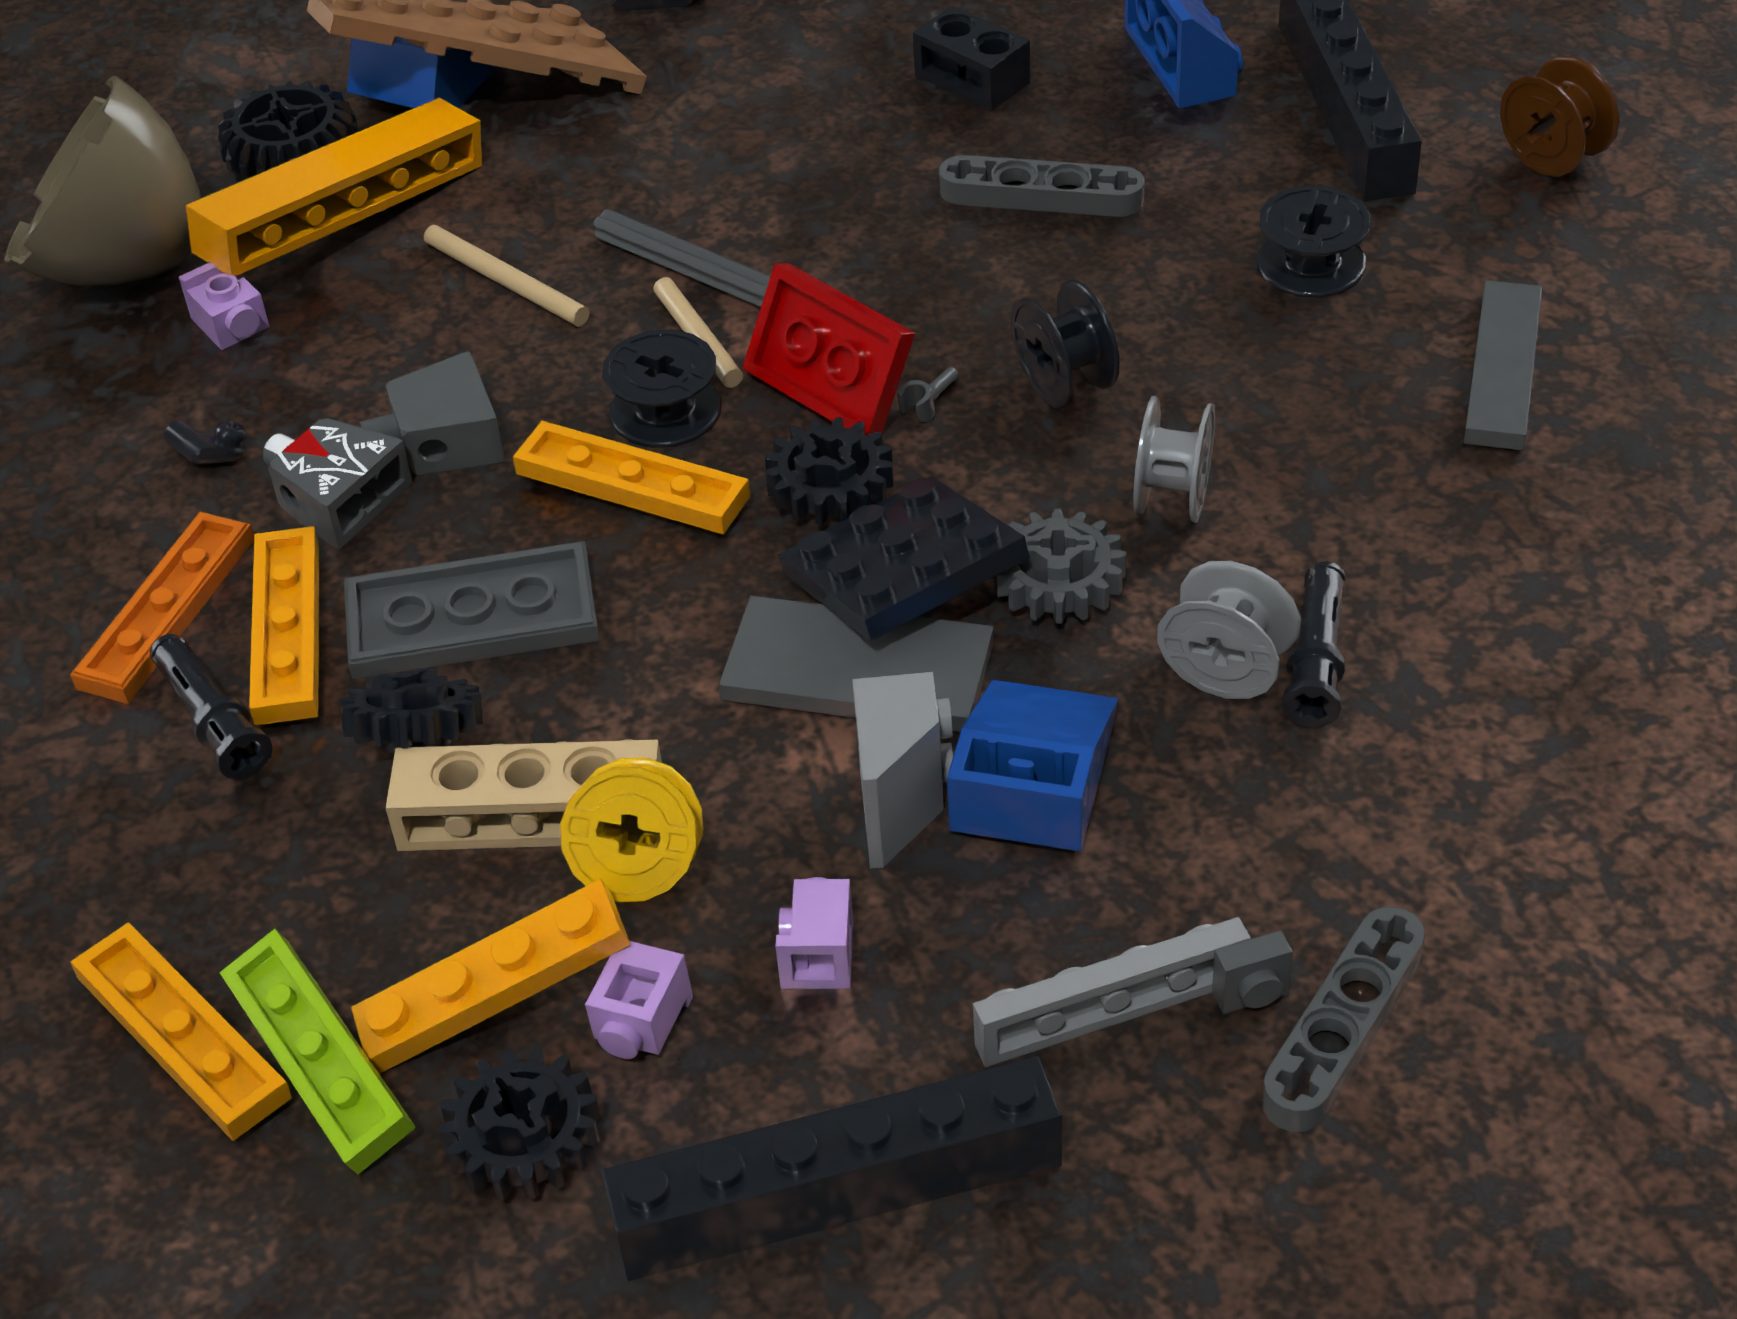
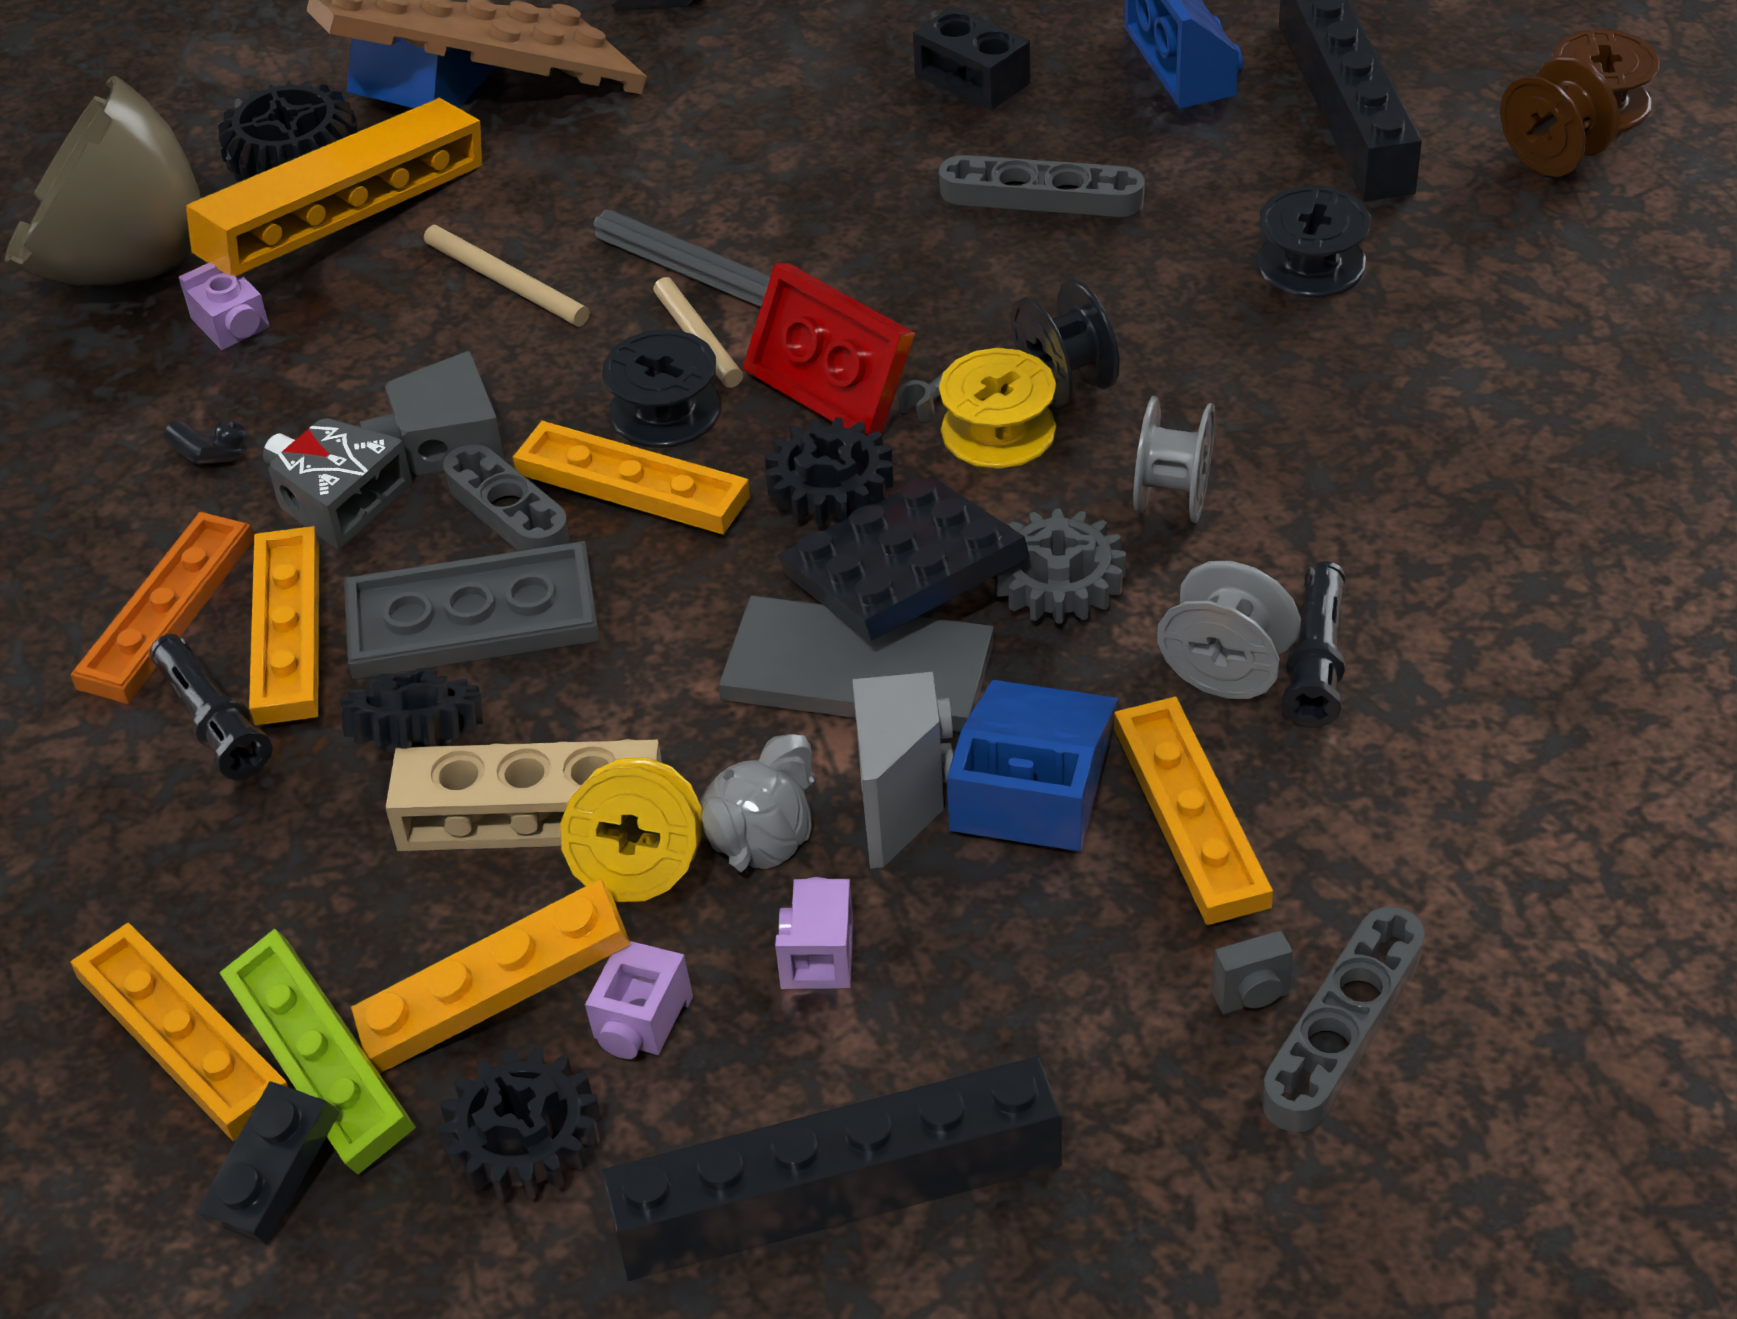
light grey plate [973,917,1251,1067] -> none
dark grey tile [1464,280,1542,450] -> none
none -> black plate [196,1081,339,1245]
none -> dark grey beam [443,444,570,551]
none -> light grey hair [699,734,816,873]
none -> yellow piece [938,348,1056,469]
none -> light orange plate [1114,696,1273,925]
none -> reddish brown piece [1553,29,1660,132]

